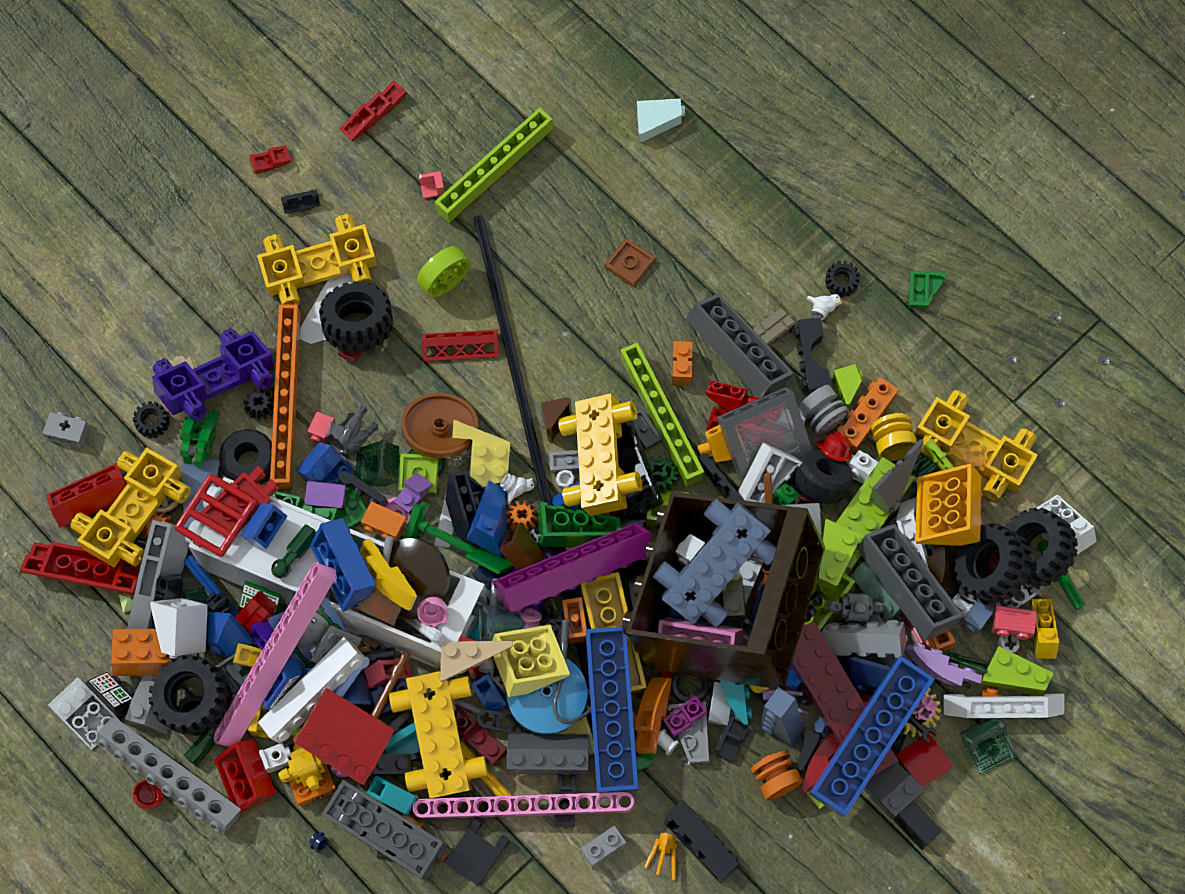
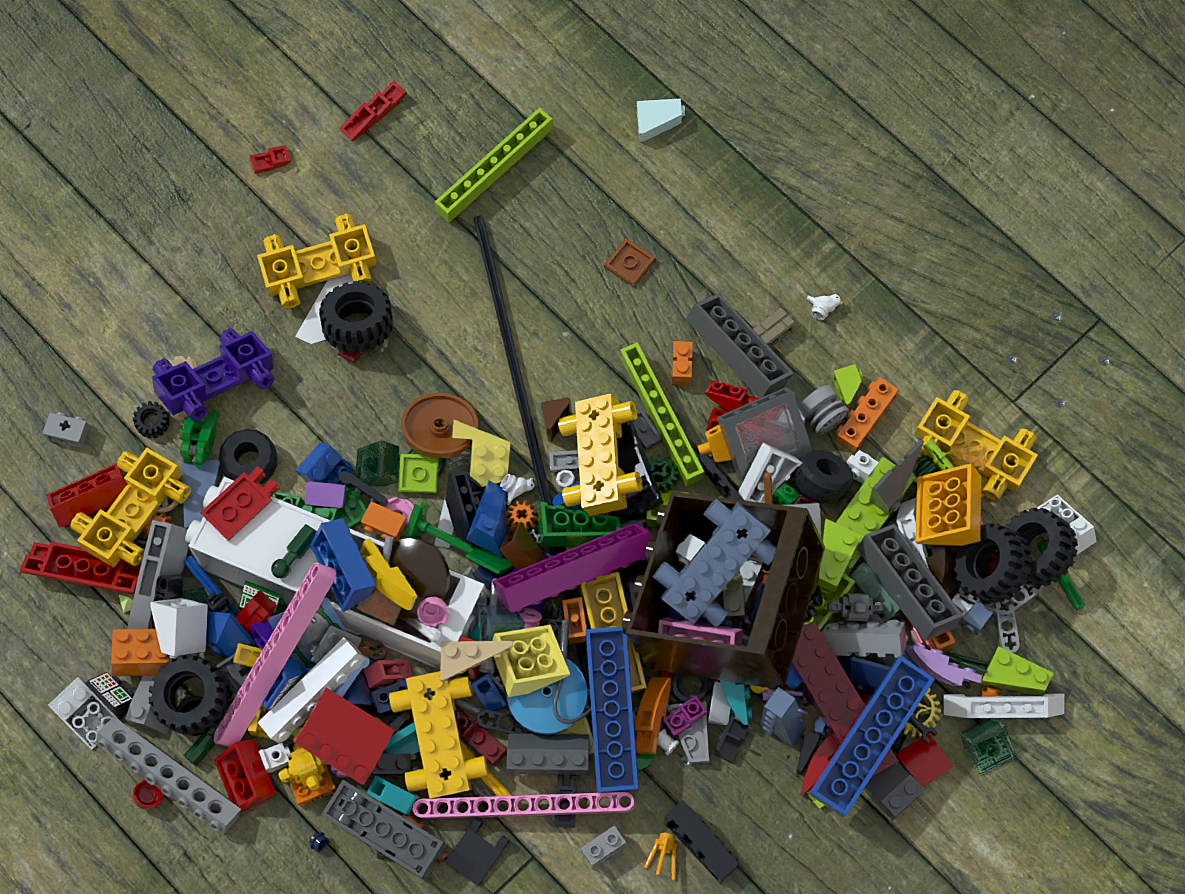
red bar [174,474,258,557] -> none
blue brick [240,502,287,549] -> none
black gear [243,389,274,421] -> none
orange brick [270,305,301,490] -> none
black hinge [281,189,321,214] -> none
coral brick [307,412,336,444] -> none
dark grey piece [326,404,379,455] -> none
black pin [362,647,396,663] -> none
dark orange bar [371,651,411,719] -> none
medium lavender slope [393,473,433,515] -> none
lime piece [417,246,471,298] -> none
coral panel [419,171,445,199] -> none
red fence [422,330,499,361] -> none
orange wheel [750,750,804,801] -> none
black arch [794,317,831,396] -> none
red piece [816,432,852,462] -> none
black tyre [825,261,860,297] -> none
yellow wheel [871,413,917,461] -> none
black hinge [894,801,942,851] -> none
green wing [909,270,947,309] -> none
bright pink gear [913,696,937,721] -> none
coral brick [992,605,1037,640] -> none
yellow slope [1031,599,1059,659] -> none

